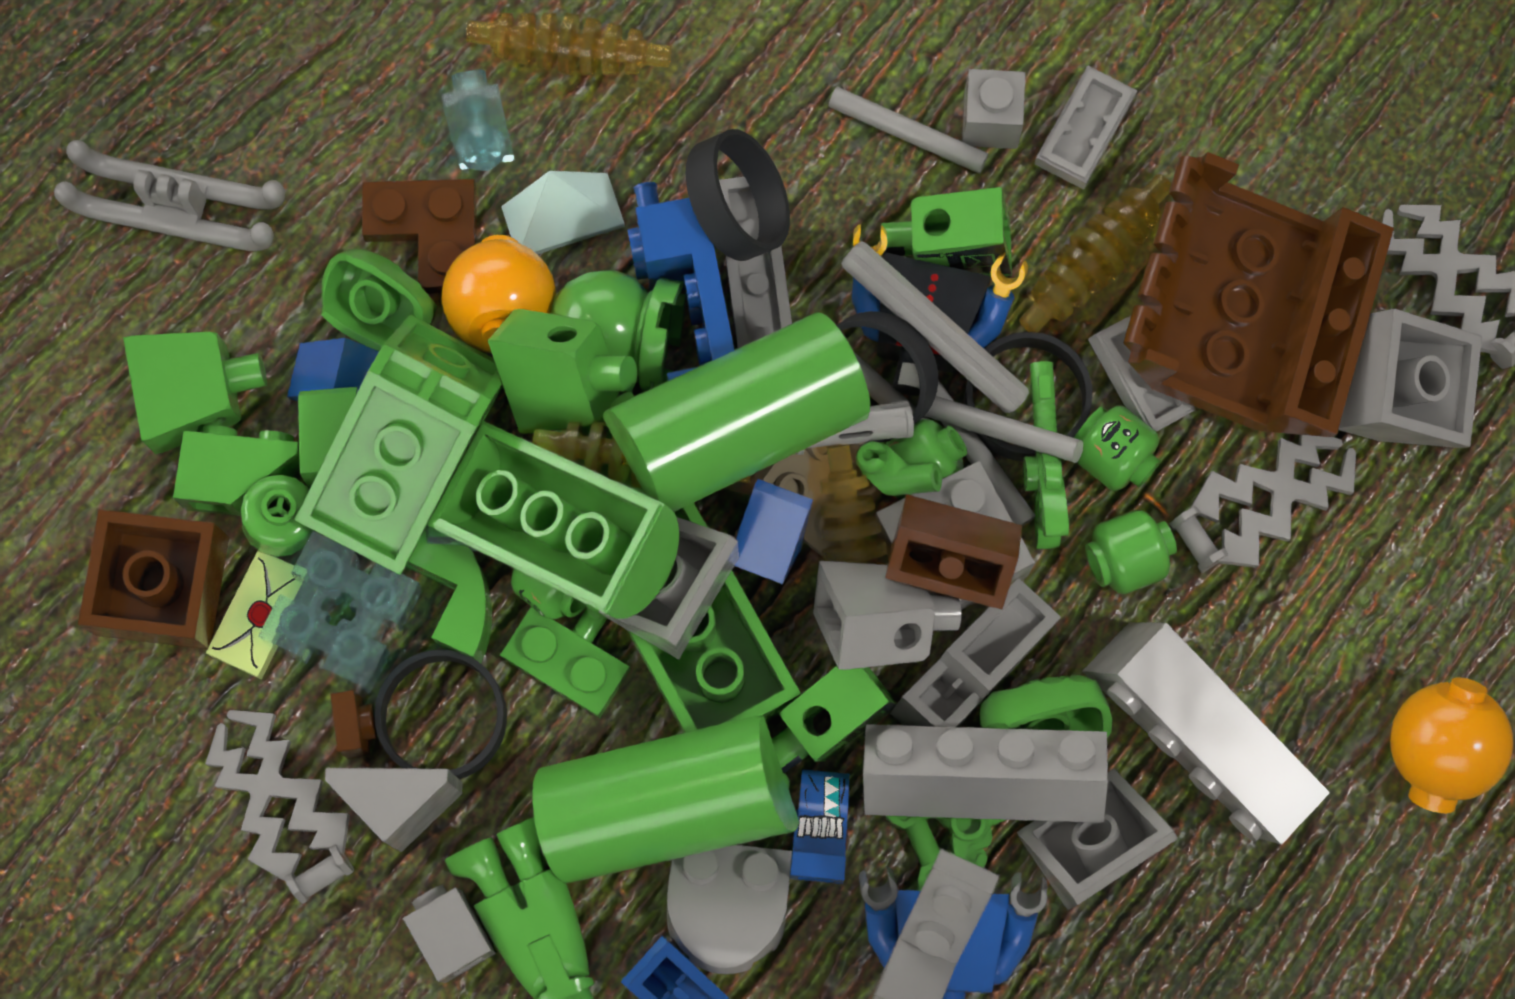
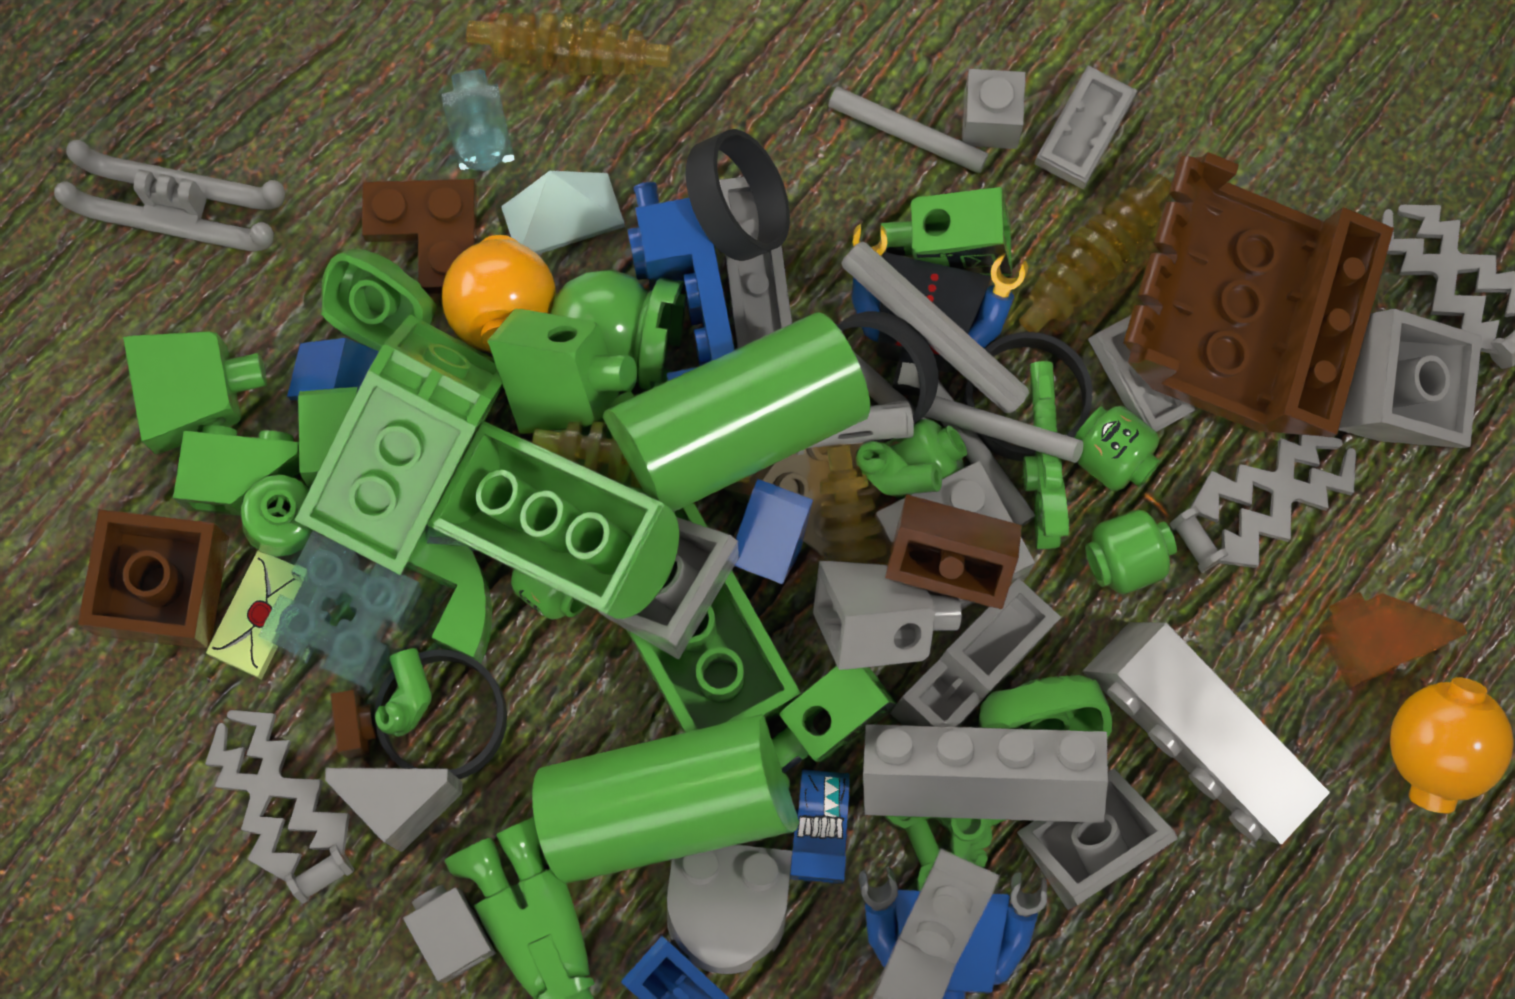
bright green plate [500,604,631,719] -> none
none -> bright green arm [375,648,431,736]
none -> clear orange slope [1318,592,1468,689]

